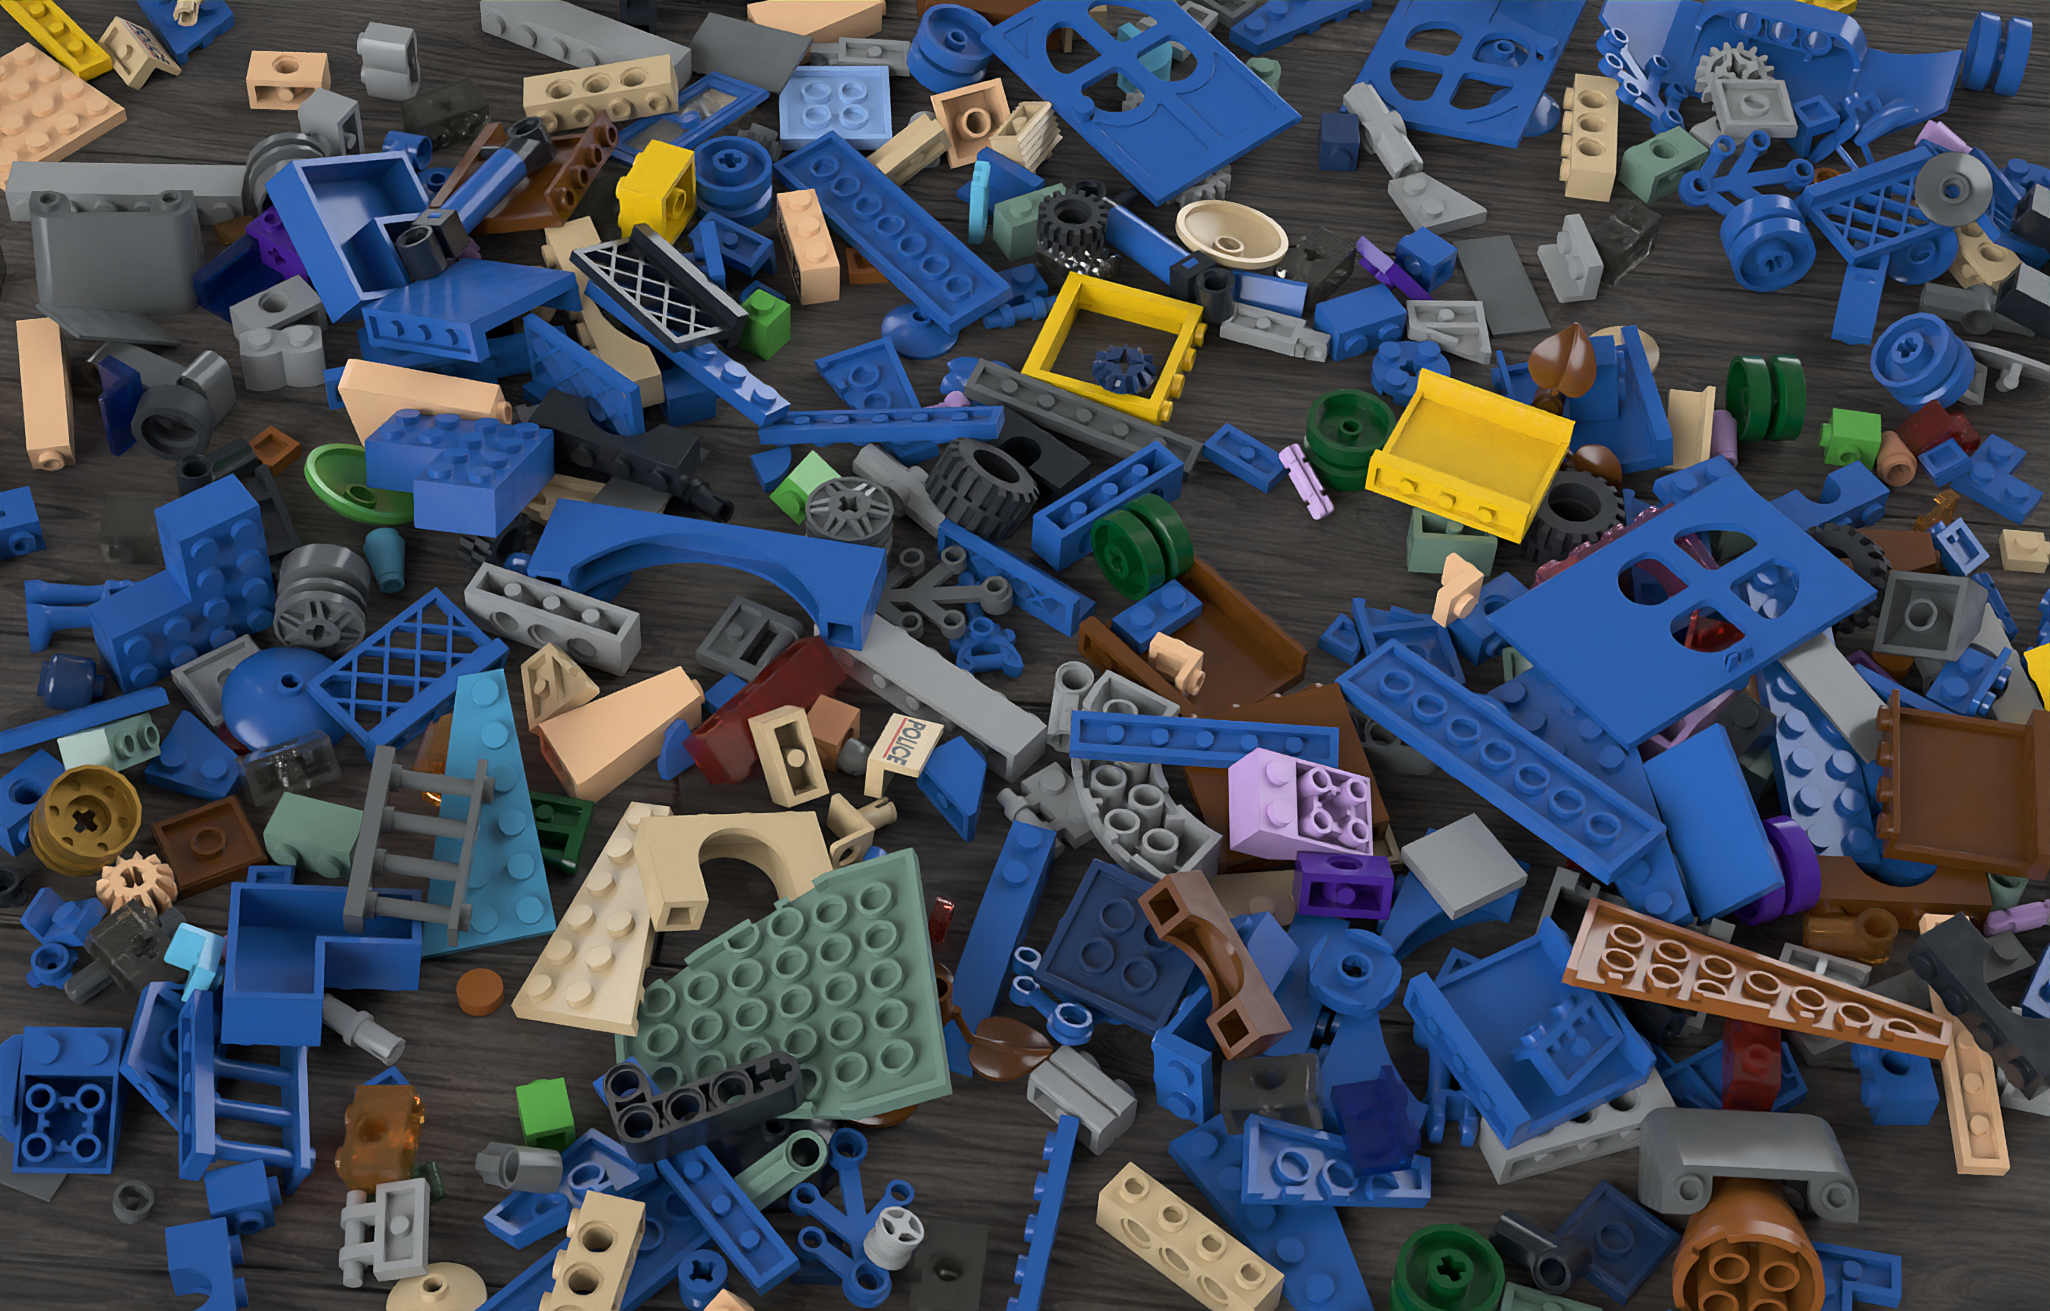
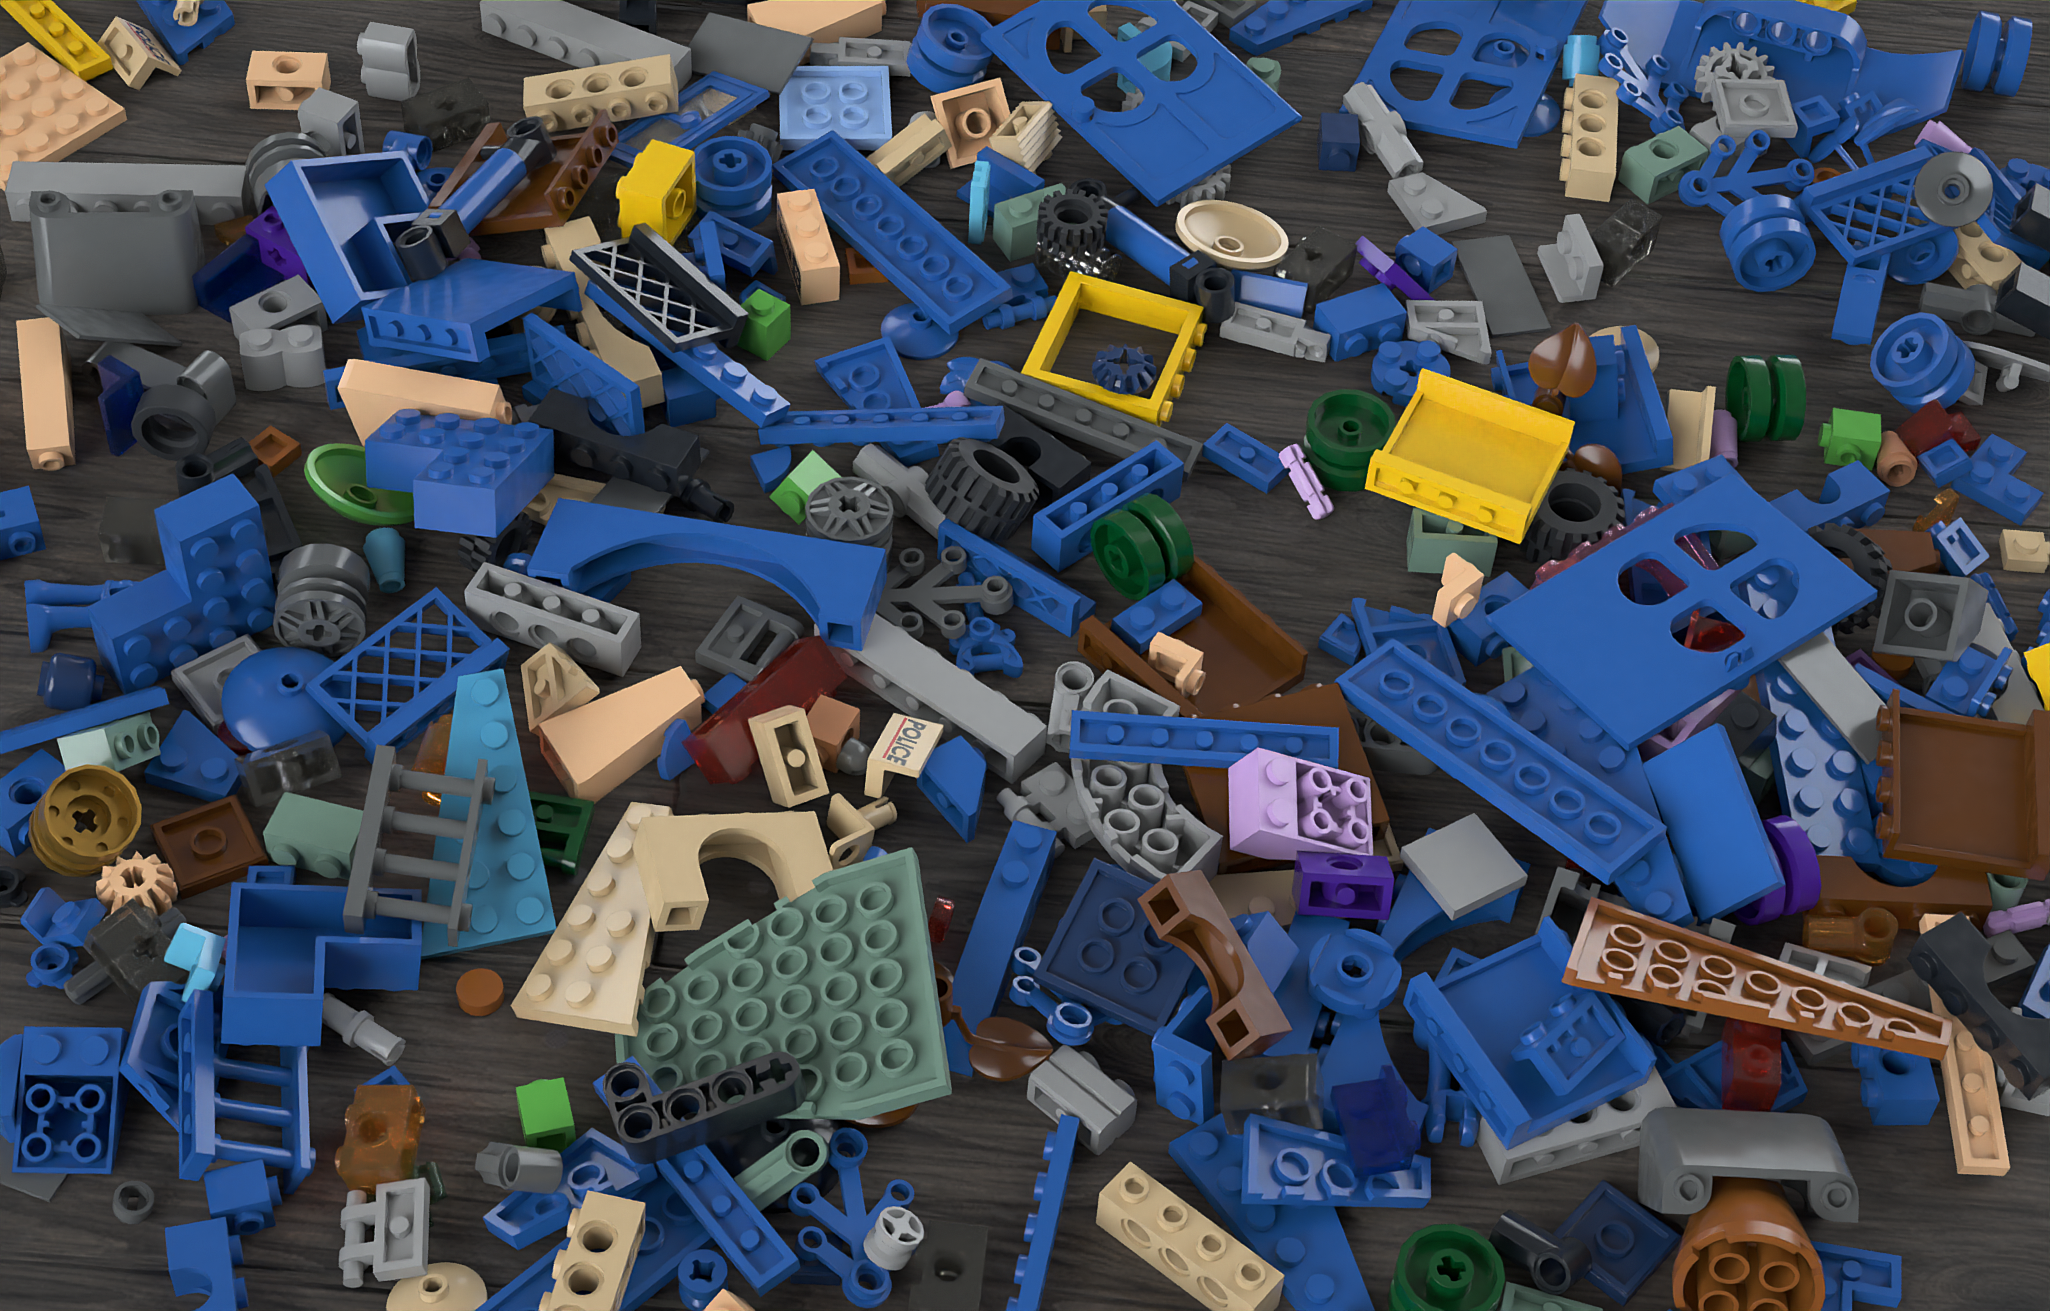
none -> dark azure brick [1562,35,1600,88]

